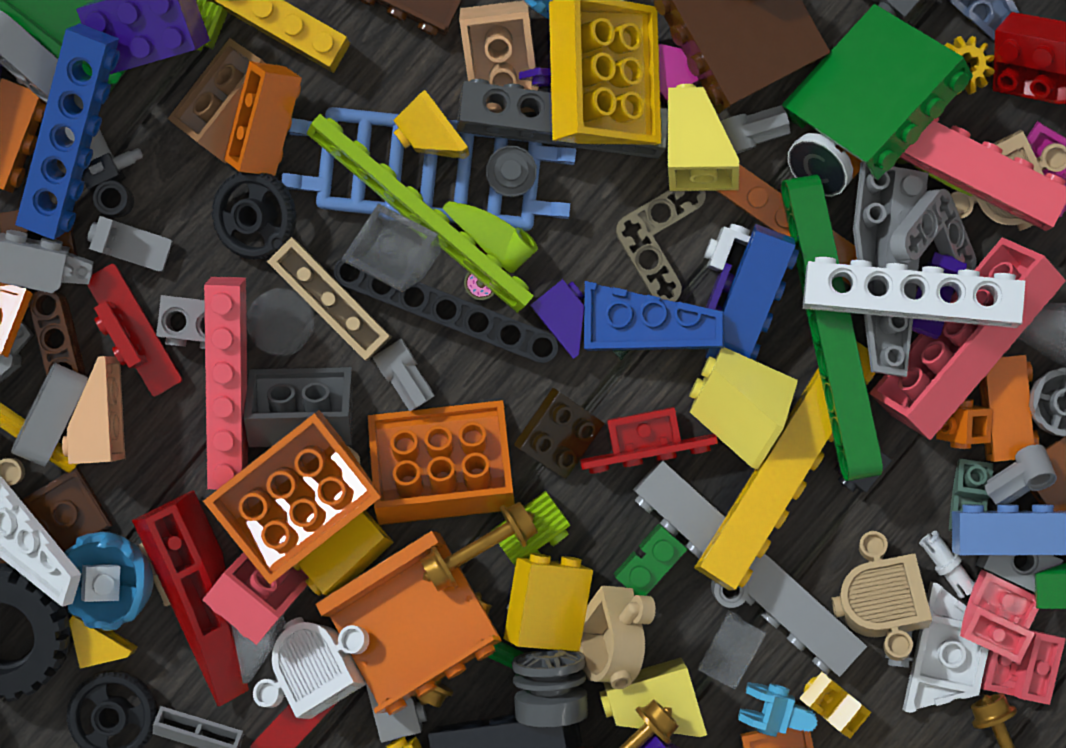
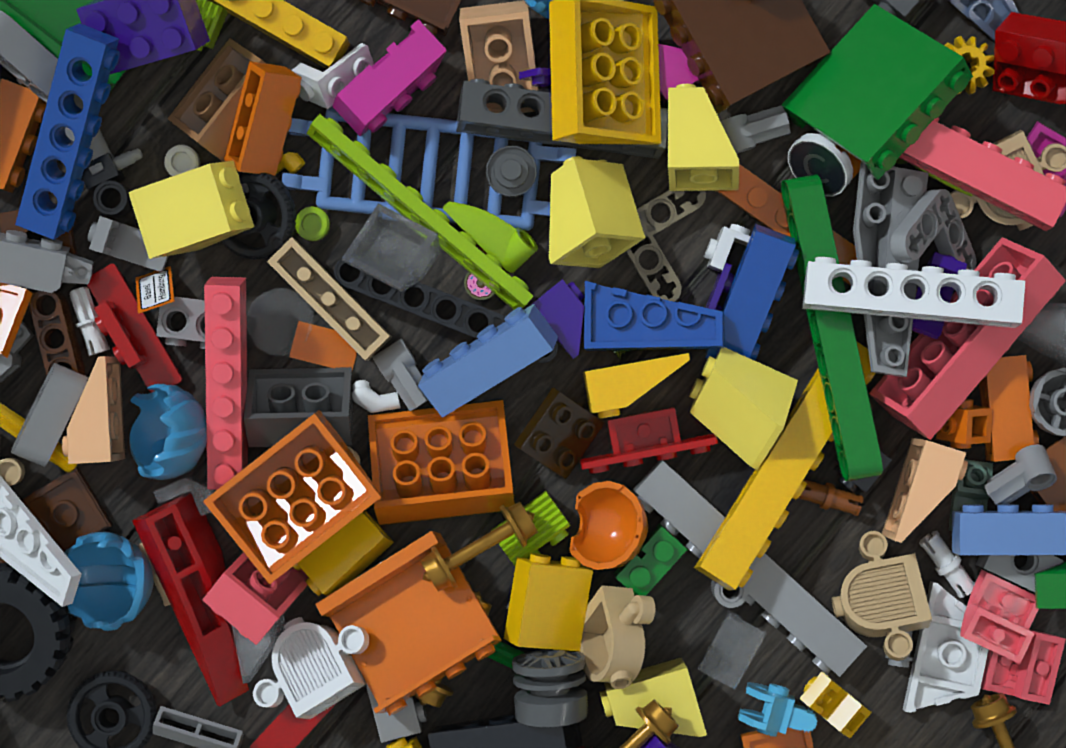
yellow slope [69,615,138,669] -> none
white plate [81,564,120,602] -> none
yellow slope [393,90,470,159] -> none
none -> white axle [69,287,110,356]
none -> light yellow slope [128,161,254,259]
none -> dark azure piece [129,384,207,480]
none -> sticker [135,266,175,314]
none -> clear slope [153,476,216,516]
none -> white tile [164,145,201,176]
none -> yellow hand [276,152,305,174]
none -> orange sticker [289,321,357,370]
none -> white bracket [291,43,374,109]
none -> lime tile [295,206,330,241]
none -> dark pink wedge [332,19,447,137]
none -> white arm [351,380,401,413]
none -> medium blue brick [418,304,558,418]
none -> light yellow slope [549,156,645,268]
none -> orange cylinder [569,481,648,570]
none -> yellow slope [583,353,690,418]
none -> dark orange pin [799,479,863,516]
none -> light nougat slope [882,438,968,543]

